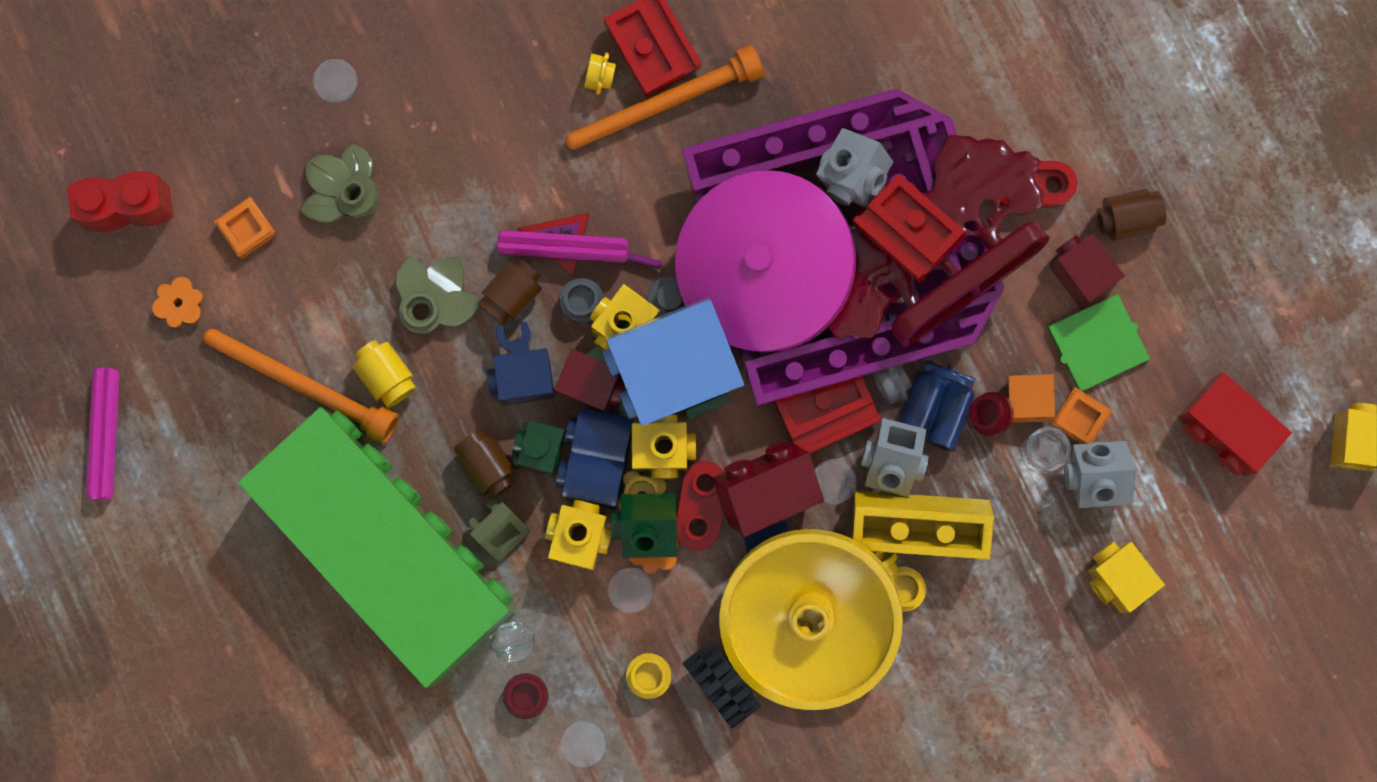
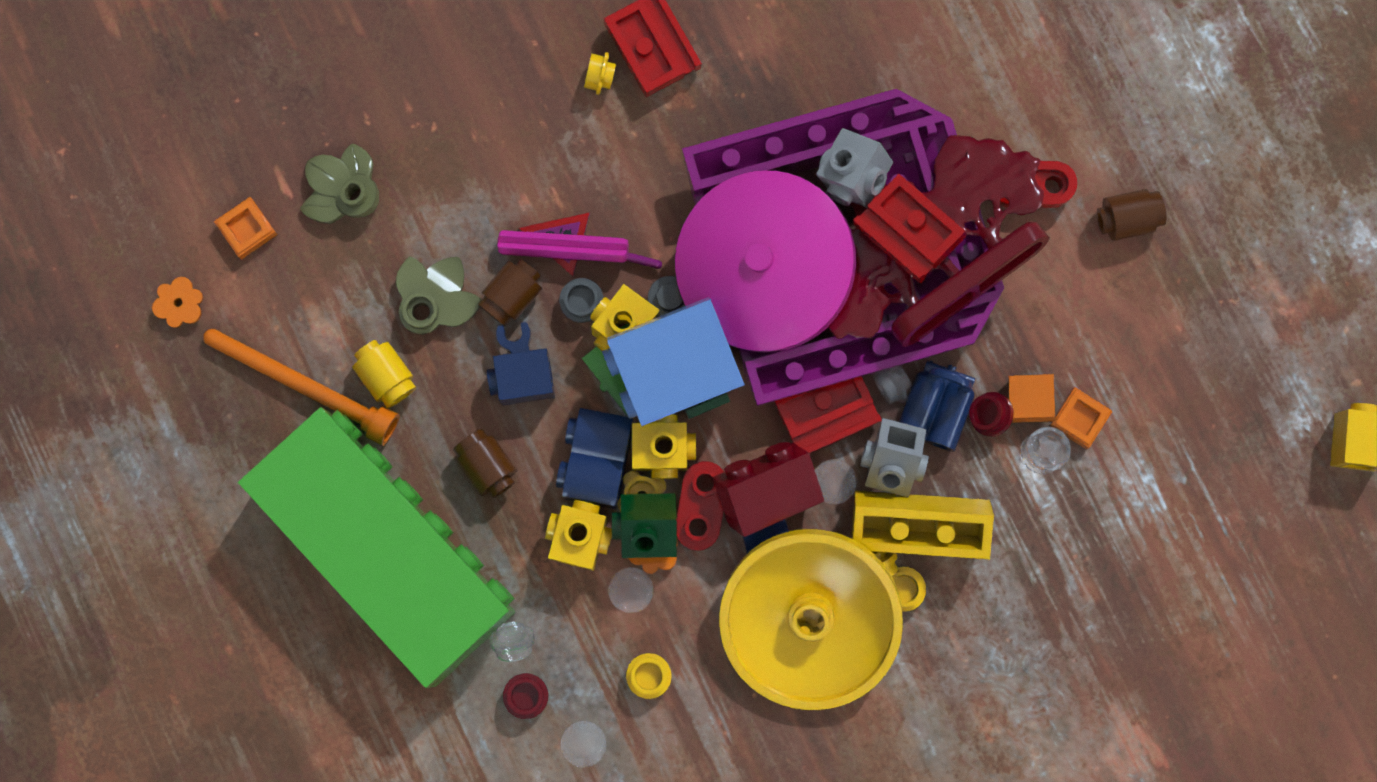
red brick [67,171,173,232] -> none
dark pink axle [86,367,119,500] -> none
clear plate [313,59,358,103] -> none
olive tile [469,500,531,563] -> none
dark green brick [512,420,566,478] -> none
dark red brick [554,349,627,413] -> none
orange piece [565,44,765,150] -> none
black tyre [682,641,761,729] -> none
bright green piece [1047,294,1150,392] -> none
dark red brick [1049,234,1125,309] -> none
light grey brick [1064,441,1136,508] -> none
yellow brick [1087,541,1165,614] -> none
red brick [1178,372,1292,476] -> none

